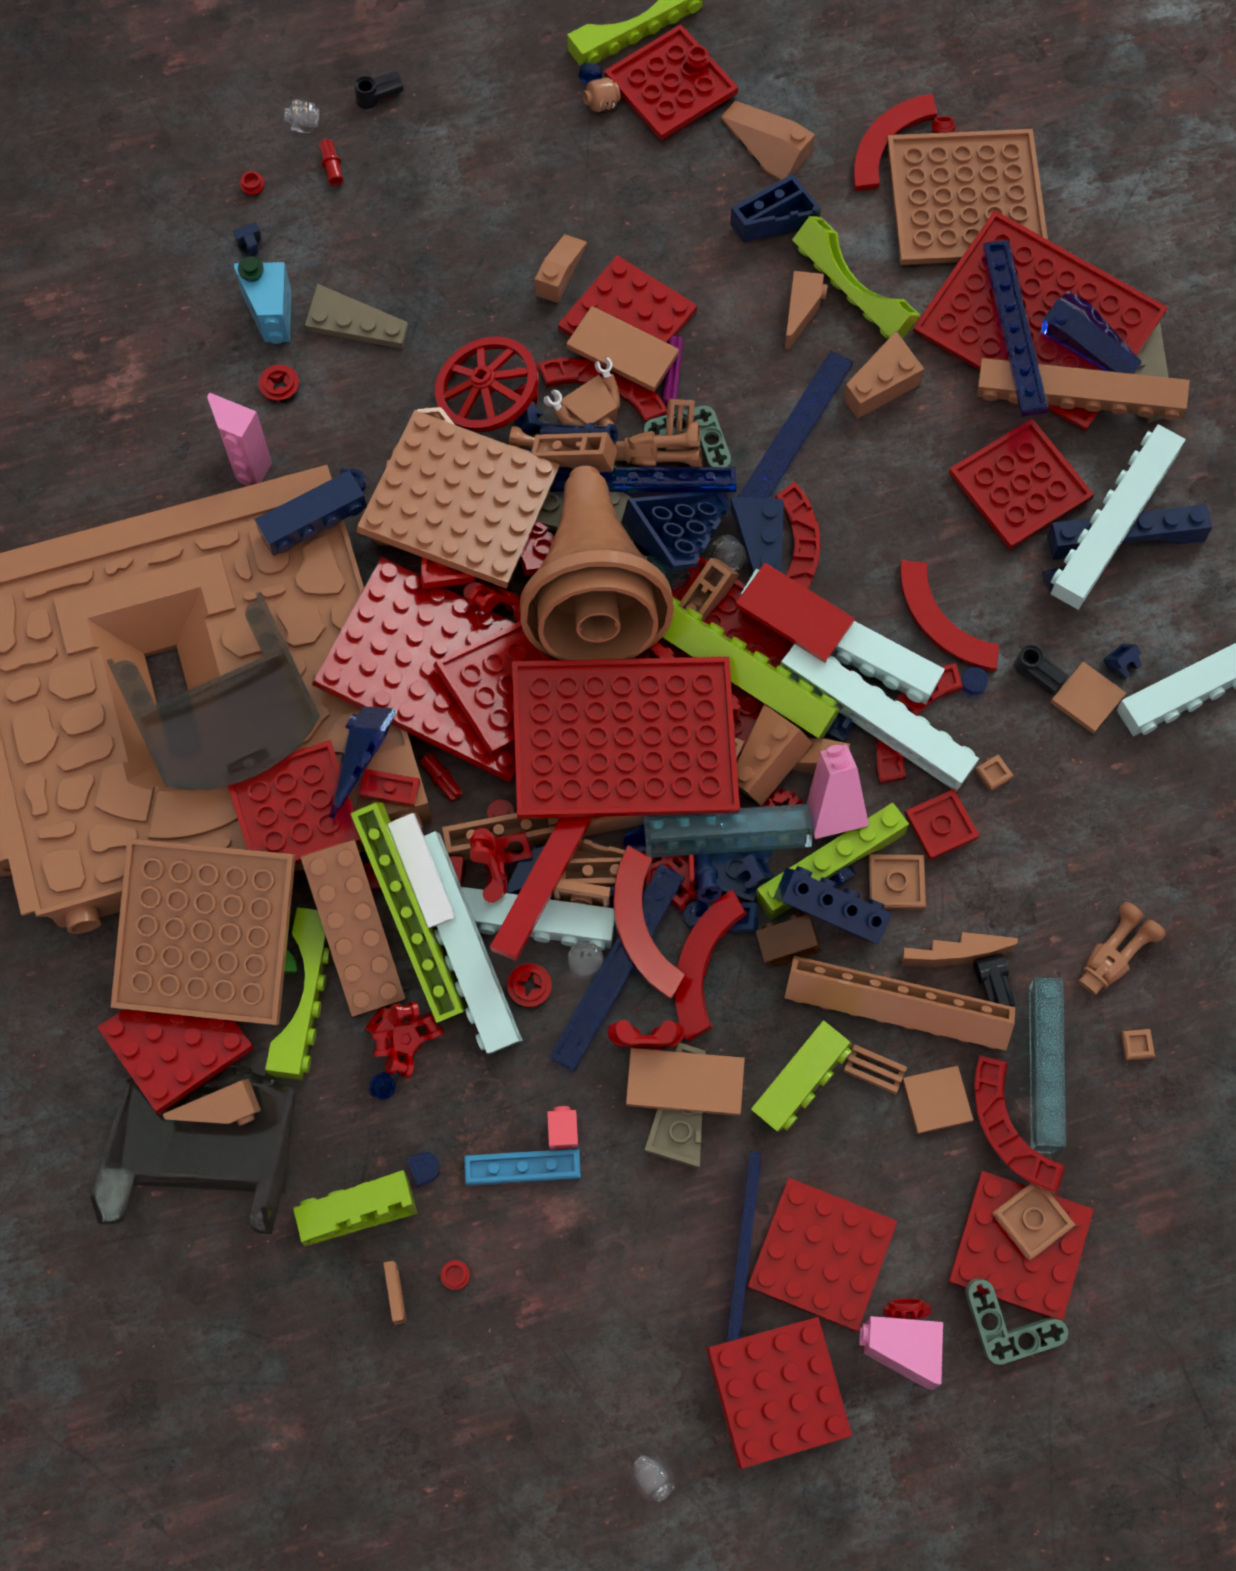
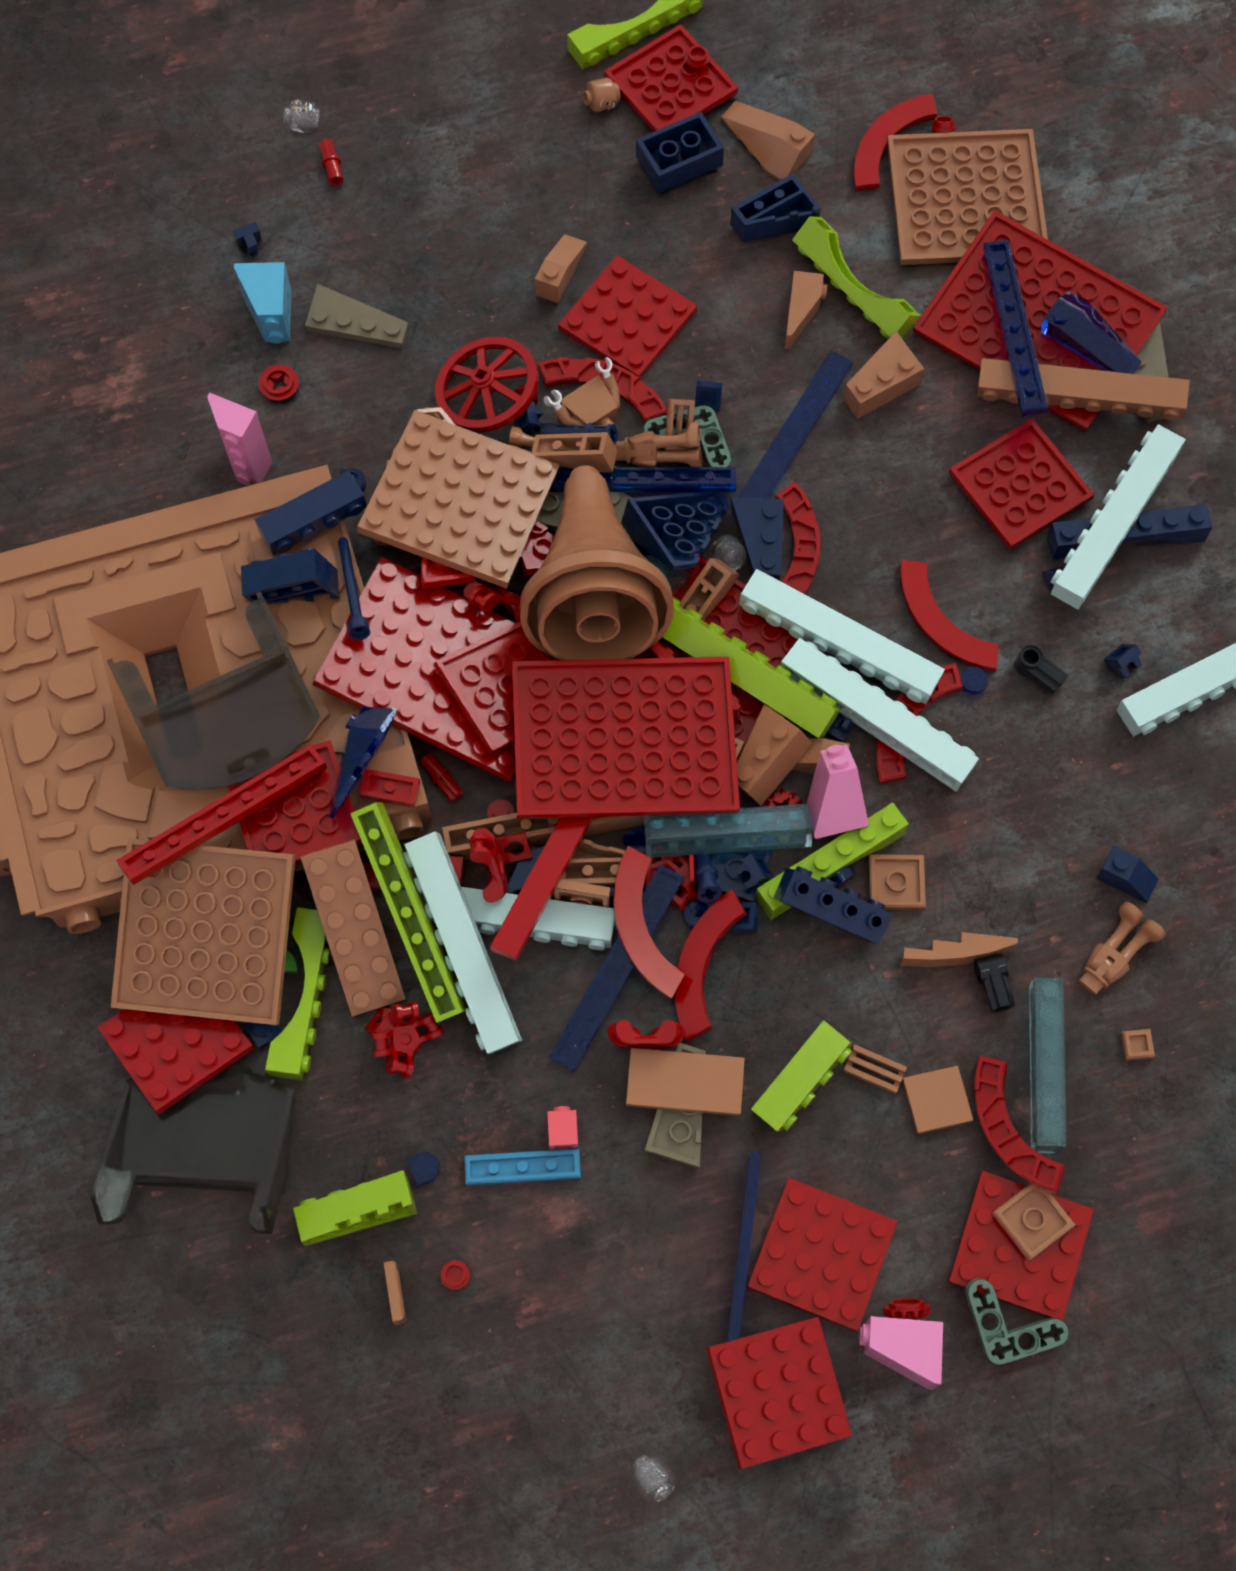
nougat slope [163,1079,261,1126] -> none
dark green plate [238,257,264,282] -> none
red plate [240,171,265,195] -> none
black piece [354,71,403,109] -> none
clear blue plate [369,1072,396,1099] -> none
white tile [388,813,456,928] -> none
red gear [507,963,552,1008] -> none
nougat tile [566,306,679,392] -> none
clear head [567,941,604,981] -> none
clear blue tile [578,63,603,83] -> none
magenta axle [663,336,683,405] -> none
red tile [735,563,855,663] -> none
reddish brown brick [756,913,823,969] -> none
nougat brick [784,956,1015,1051] -> none
red plate [905,789,980,861] -> none
nougat tile [975,755,1014,792] -> none
nougat tile [1050,662,1126,734] -> none
none -> red plate [116,744,327,885]
none -> dark blue wedge [241,548,339,606]
none -> dark blue plate [244,1022,282,1050]
none -> dark blue piece [338,537,371,640]
none -> dark blue brick [636,112,724,194]
none -> dark blue tile [695,381,723,411]
none -> dark blue slope [1096,846,1158,904]

